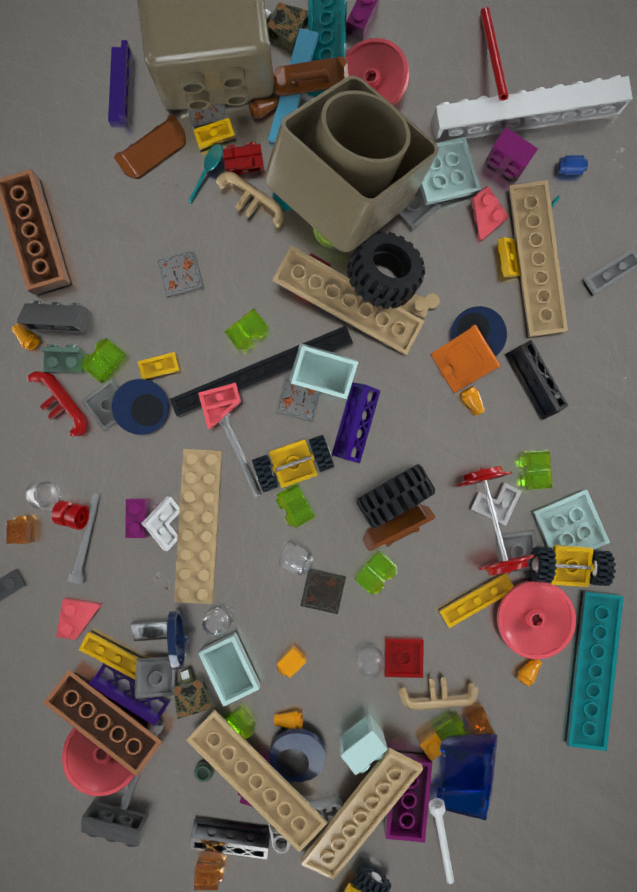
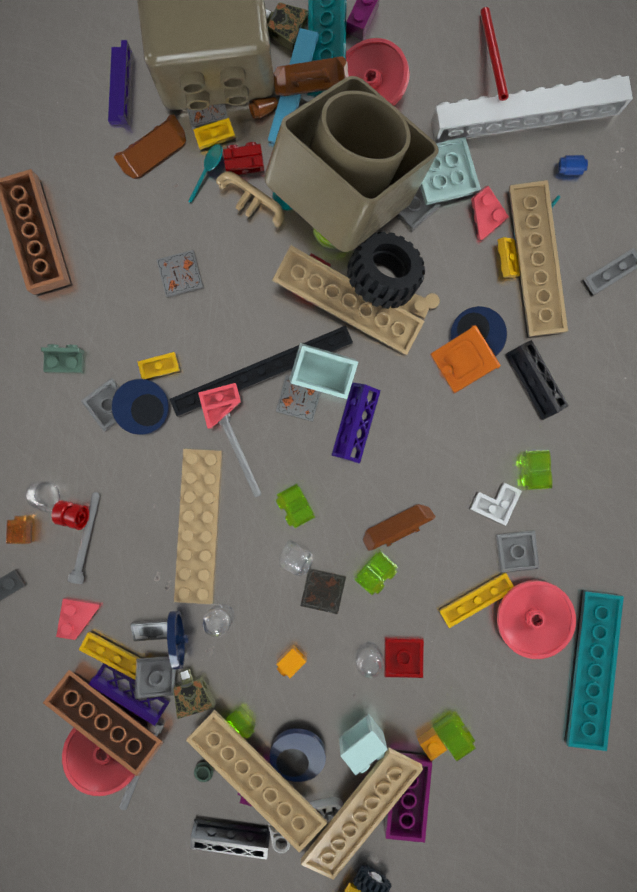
light orange cone [11,323,39,351] -> none
dark grey slope [17,301,88,332] -> none
red piece [27,371,87,437] -> none
clear neon green brick [81,338,127,383] -> none
dark grey slope [81,802,148,847] -> none
magenta brick [125,498,150,538] -> none
white plate [141,496,180,551] -> none
clear orange brick [194,861,224,890] -> none
light aqua piece [198,632,260,707] -> none
clear neon green brick [224,309,269,351] -> none
plate [252,435,334,492] -> none
light orange cone [274,711,303,729] -> none
black tyre [357,464,435,528] -> none
tan piece [399,677,478,710] -> none
white piece [429,798,454,884] -> none
clear blue windscreen [436,733,498,821] -> none
red axle [456,466,535,576] -> none
light orange cone [460,386,485,416] -> none
clear orange brick [465,706,496,744] -> none
magenta brick [486,127,538,181] -> none
light orange cone [516,659,543,687] -> none
plate [529,545,616,587] -> none
light aqua plate [533,489,610,550] -> none

